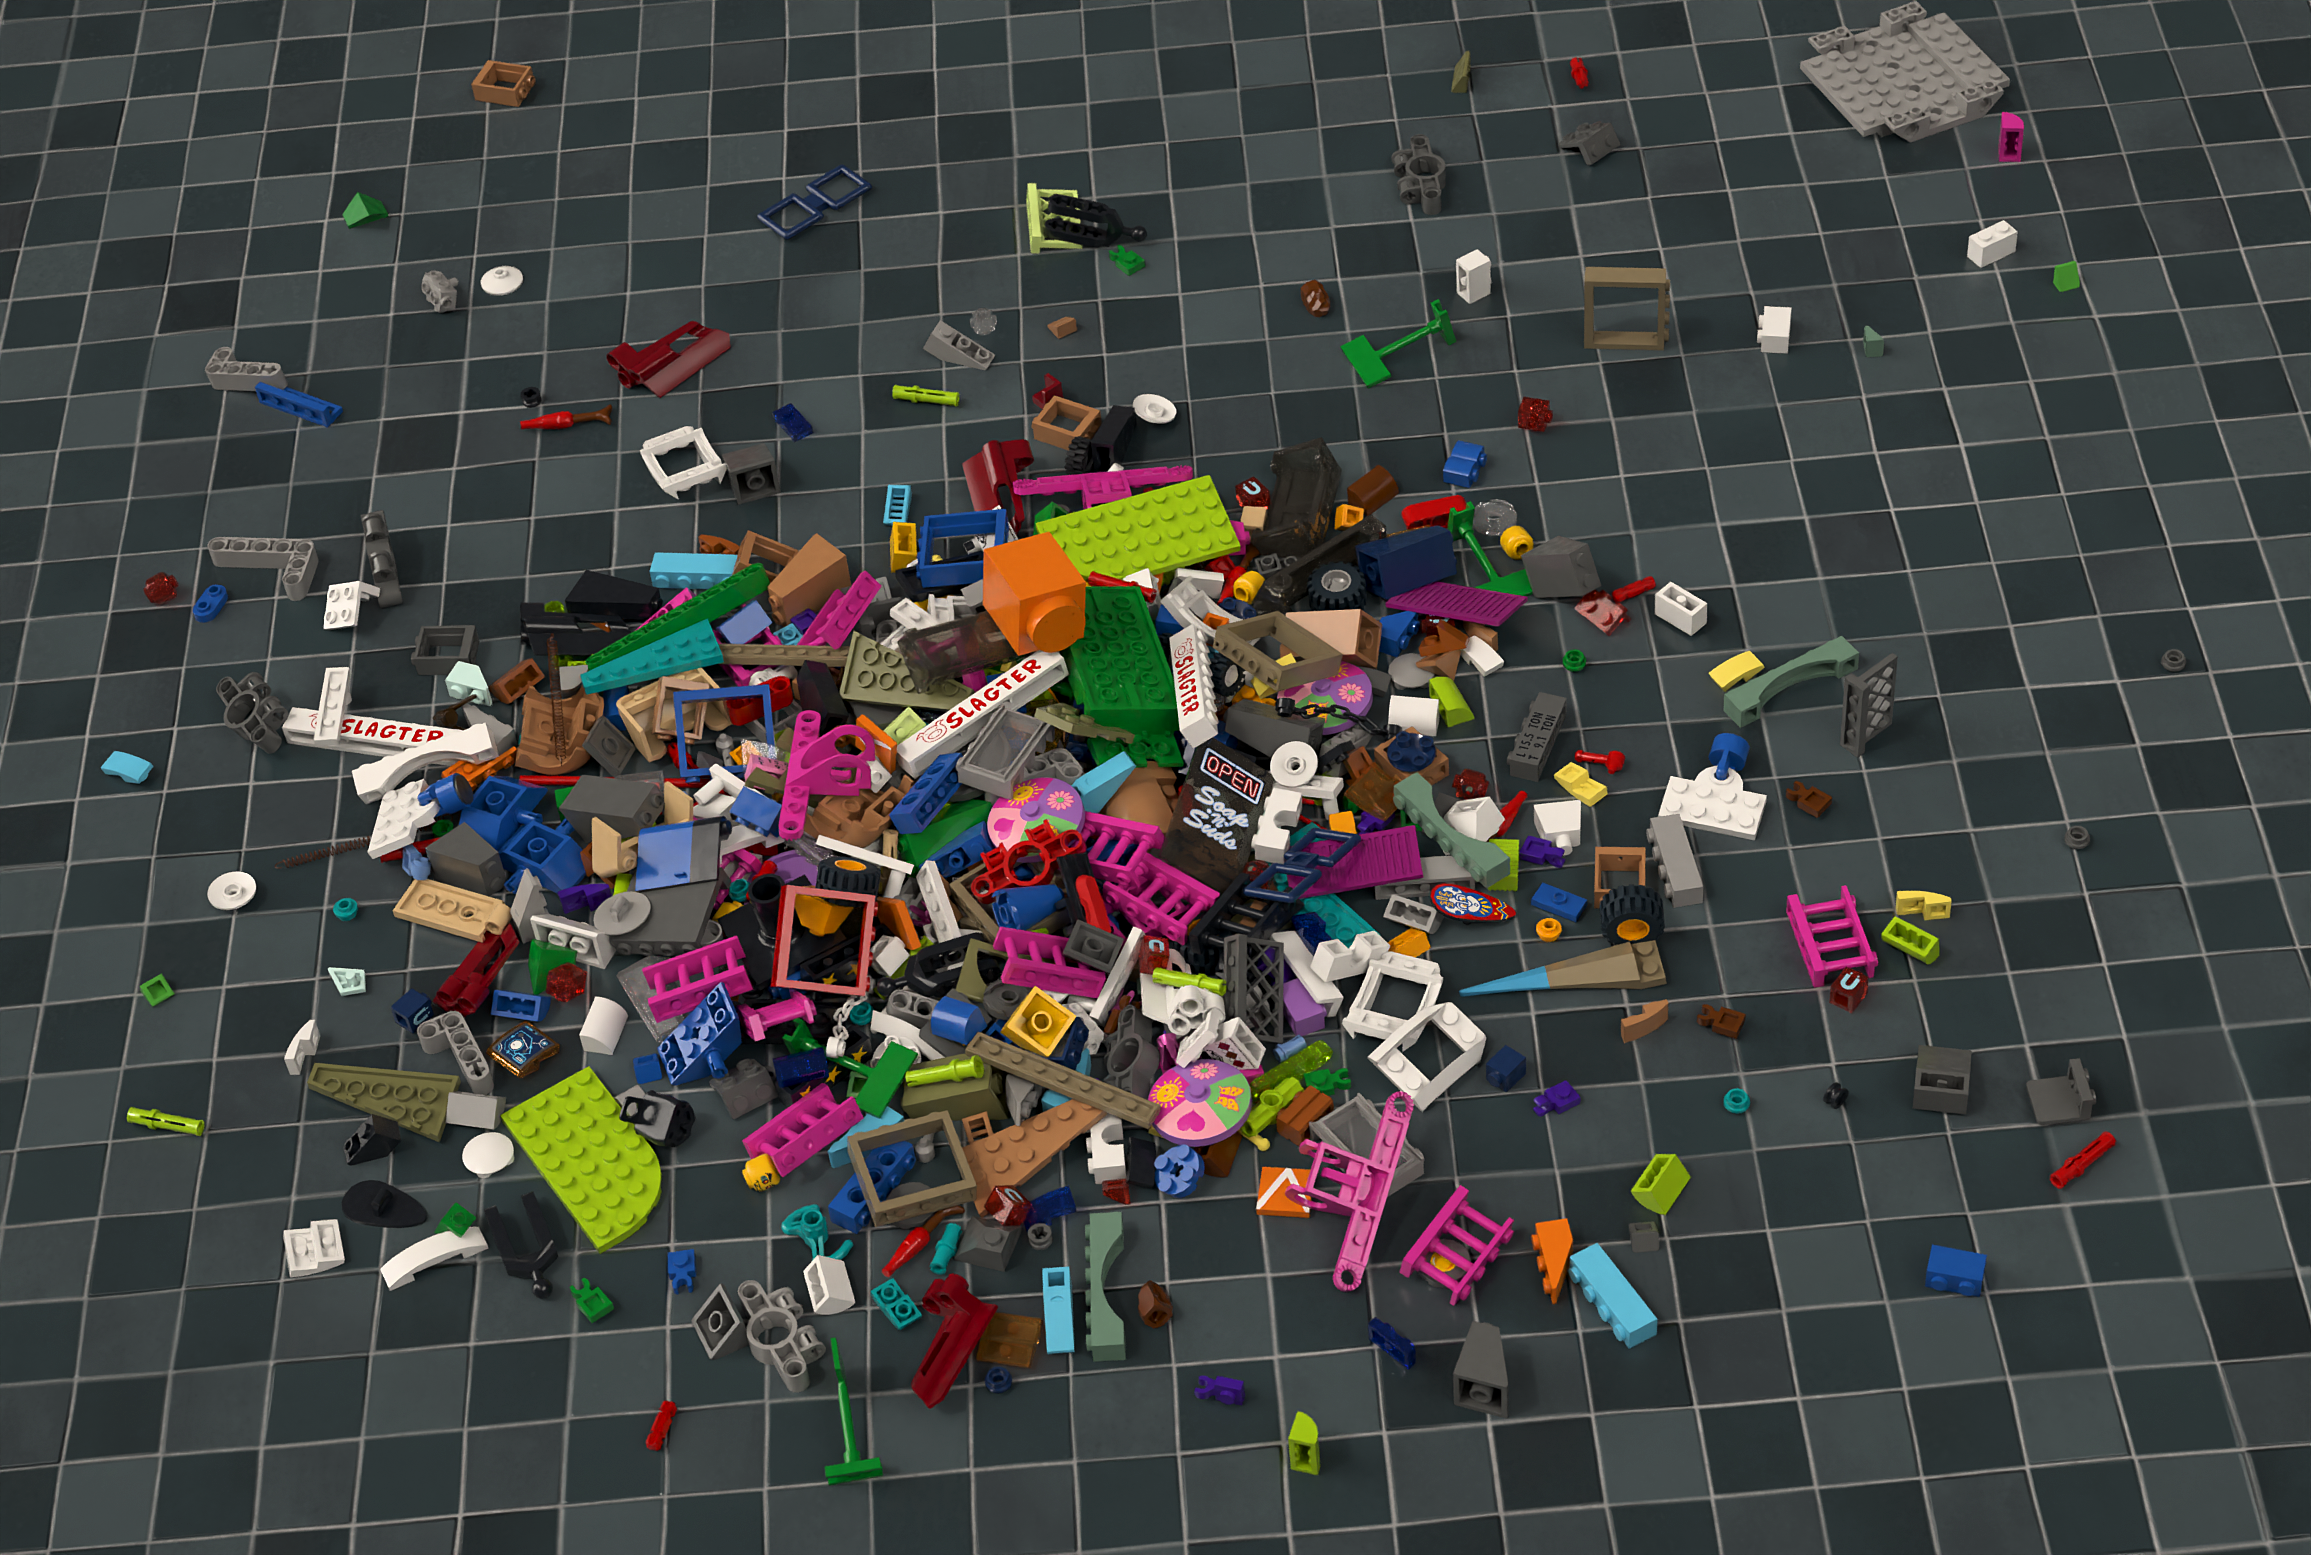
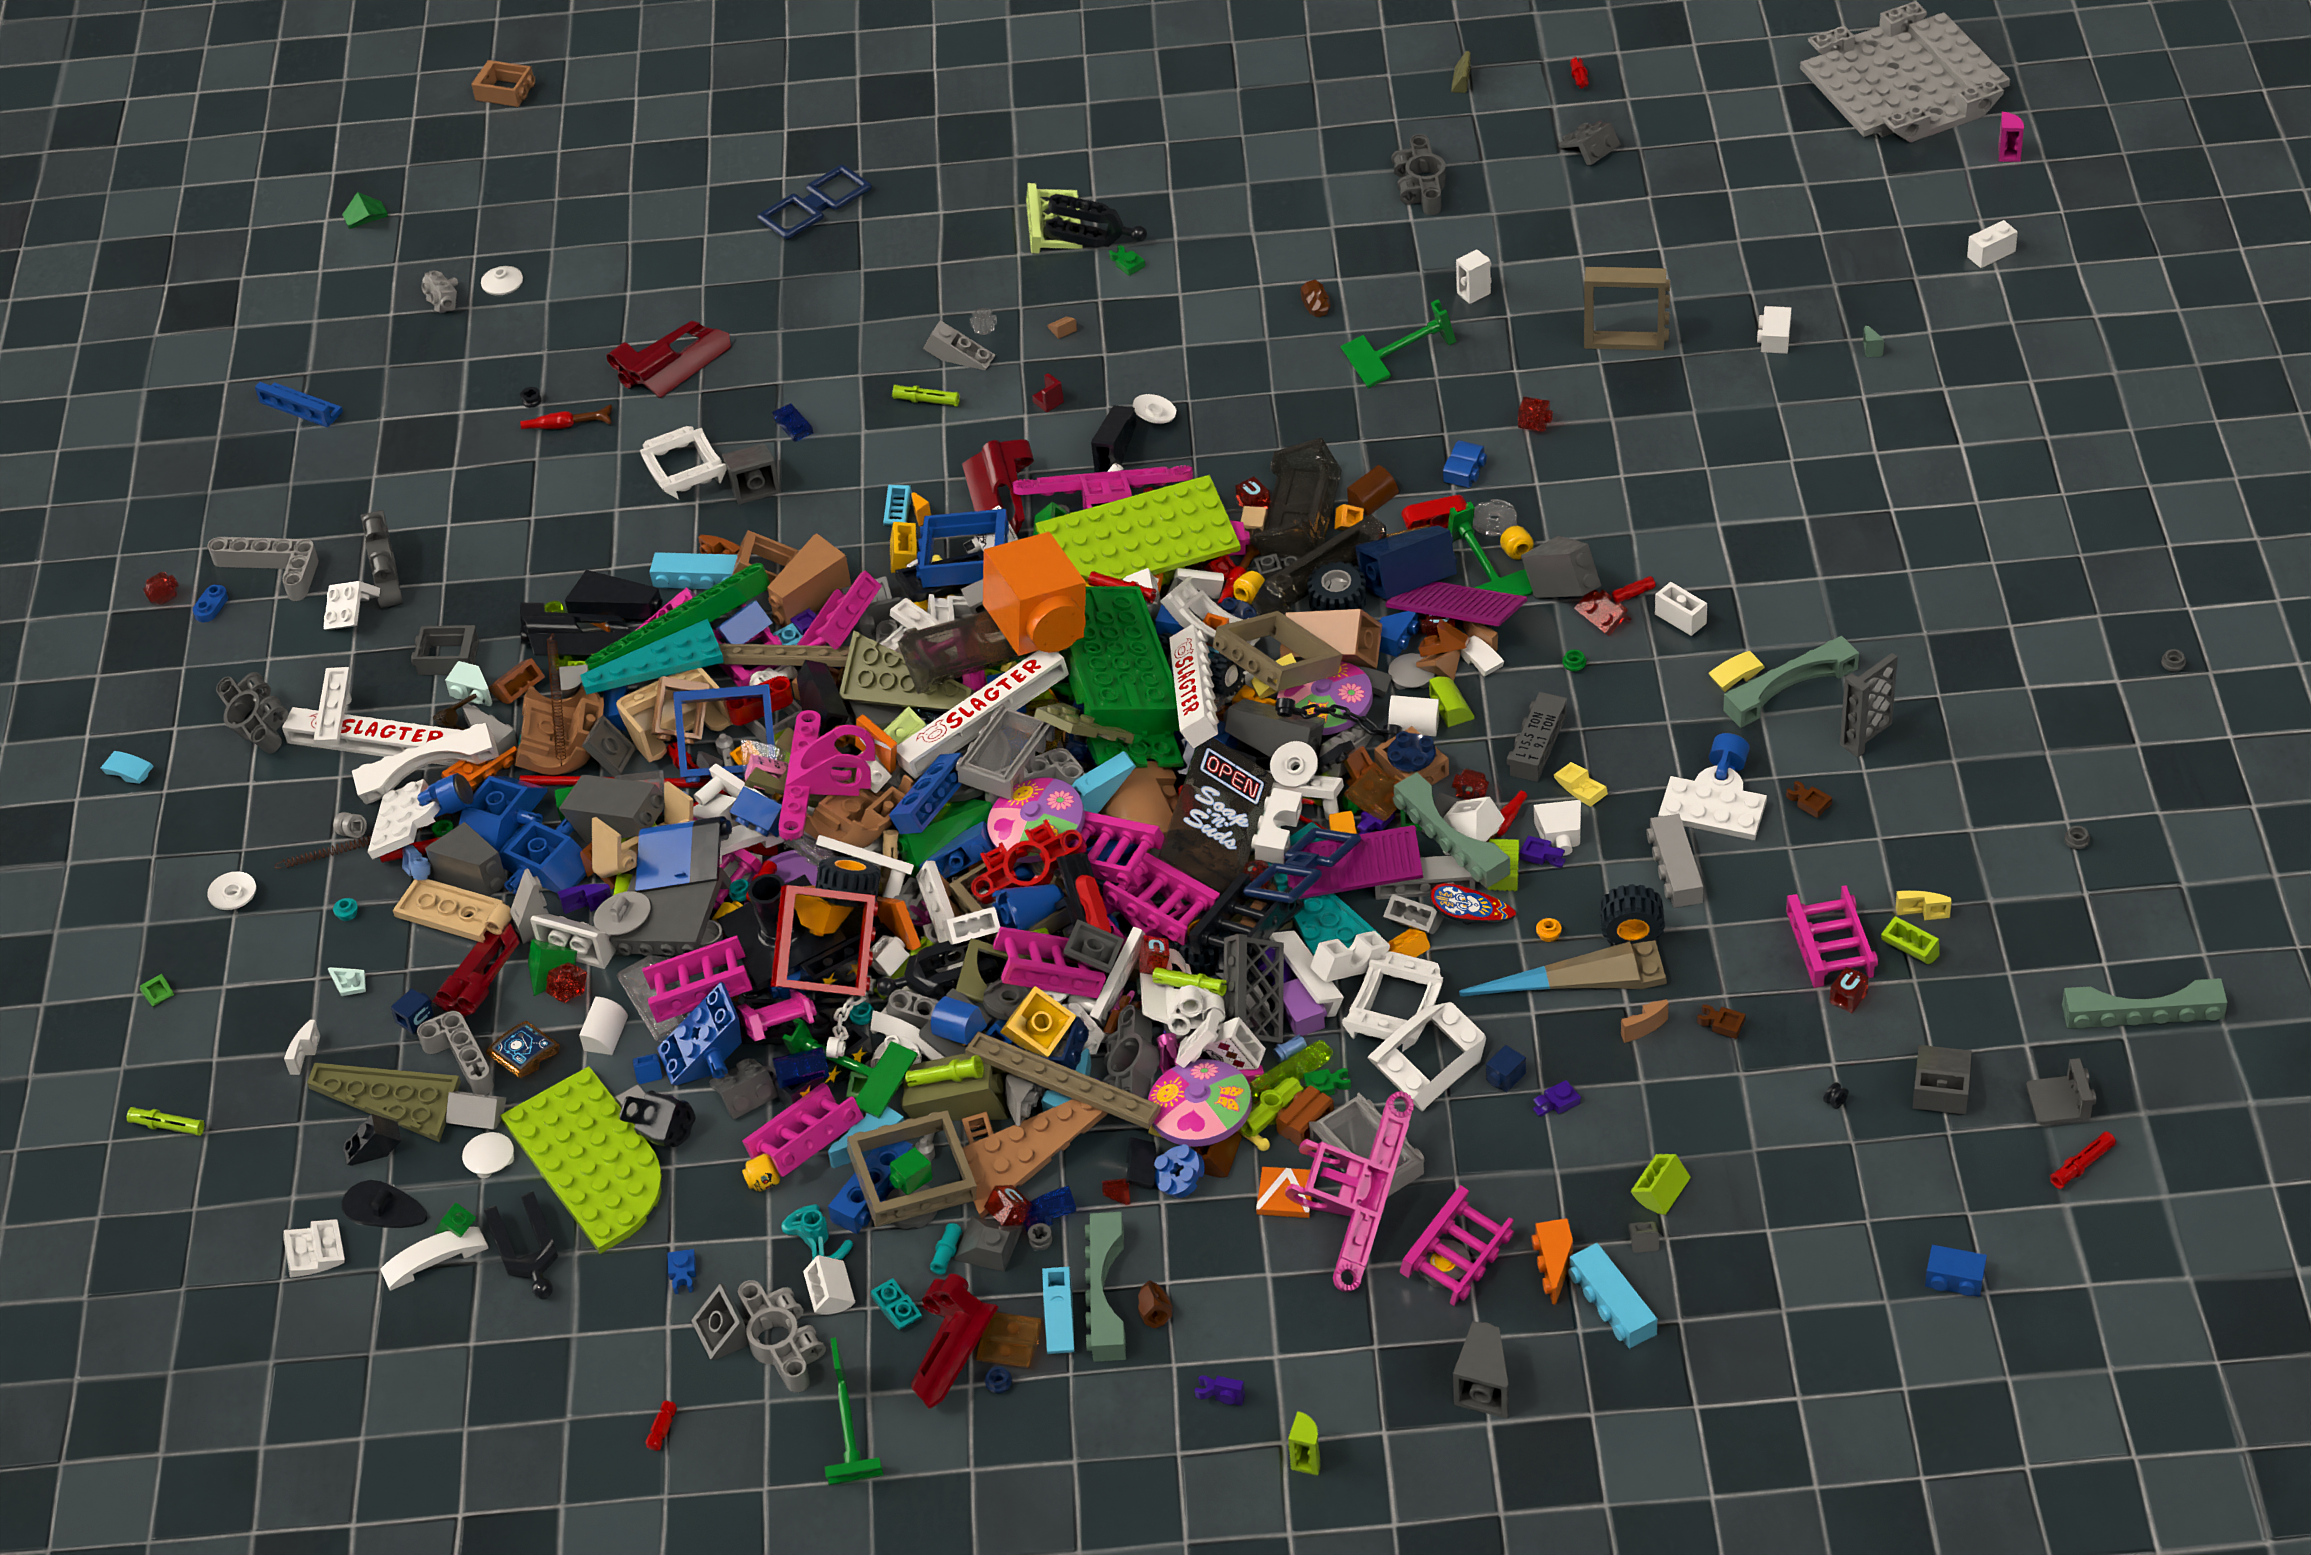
light grey beam [205,347,288,391] -> none
blue brick [491,990,552,1022] -> none
green plate [570,1278,614,1323] -> none
red piece [882,1205,965,1277] -> none
medium nougat window [1032,395,1102,450] -> none
black tyre [1065,436,1094,475] -> none
white arch [1086,1113,1127,1184] -> none
clear blue slope [1292,911,1333,956] -> none
clear blue plate [1368,1317,1416,1370] -> none
blue plate [1531,883,1587,922] -> none
red piece [1574,750,1626,774] -> none
medium nougat window [1594,847,1646,908] -> none
teal plate [1724,1088,1750,1113] -> none
bright green slope [2053,261,2080,292] -> none
none -> light grey wheel [333,812,367,838]
none -> green brick [889,1147,933,1196]
none -> light orange slope [911,492,931,526]
none -> white brick [942,906,1000,945]
none -> sand green arch [2062,978,2227,1029]

